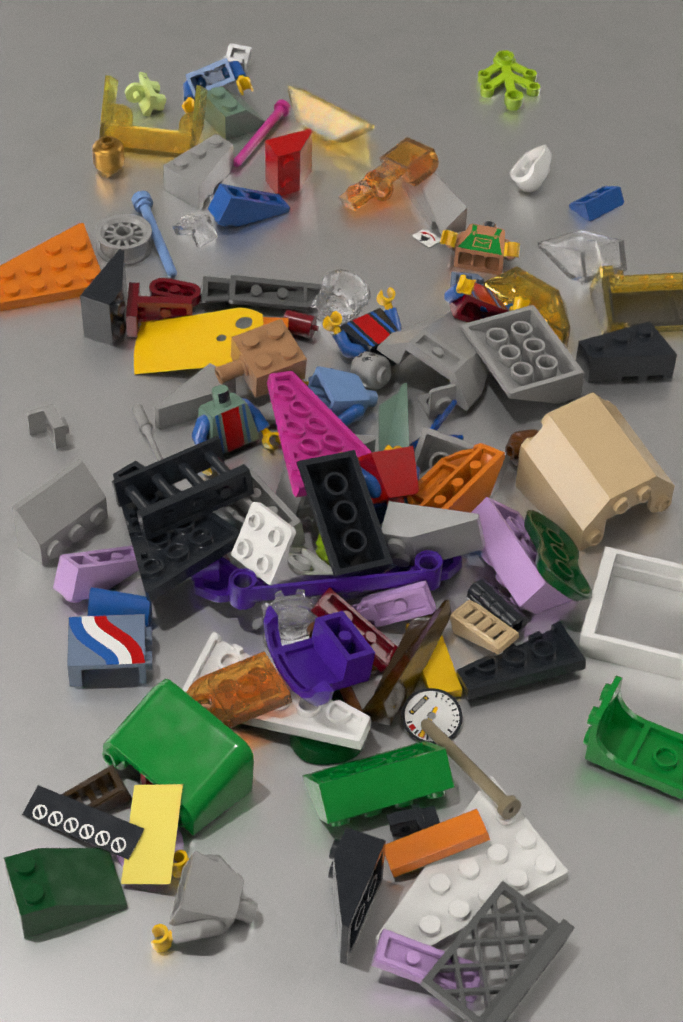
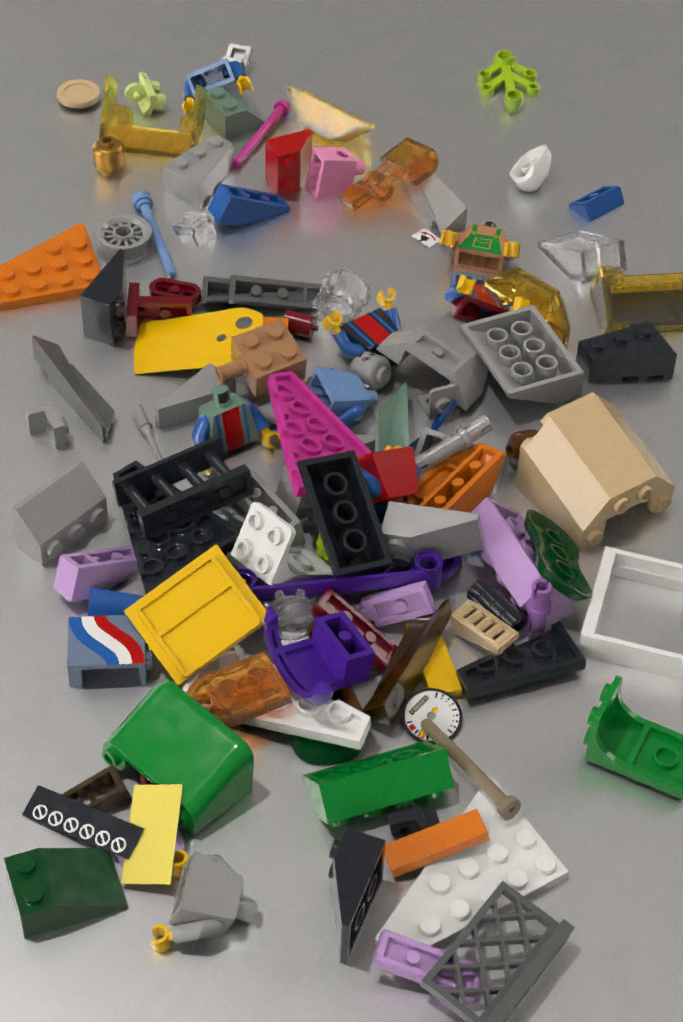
none -> dark grey wedge [32,335,115,444]
none -> tan piece [57,79,100,108]
none -> yellow piece [124,544,266,686]
none -> bright pink torso [305,147,365,201]
none -> light grey pin [415,414,494,476]
none -> medium lavender pin [526,578,552,634]

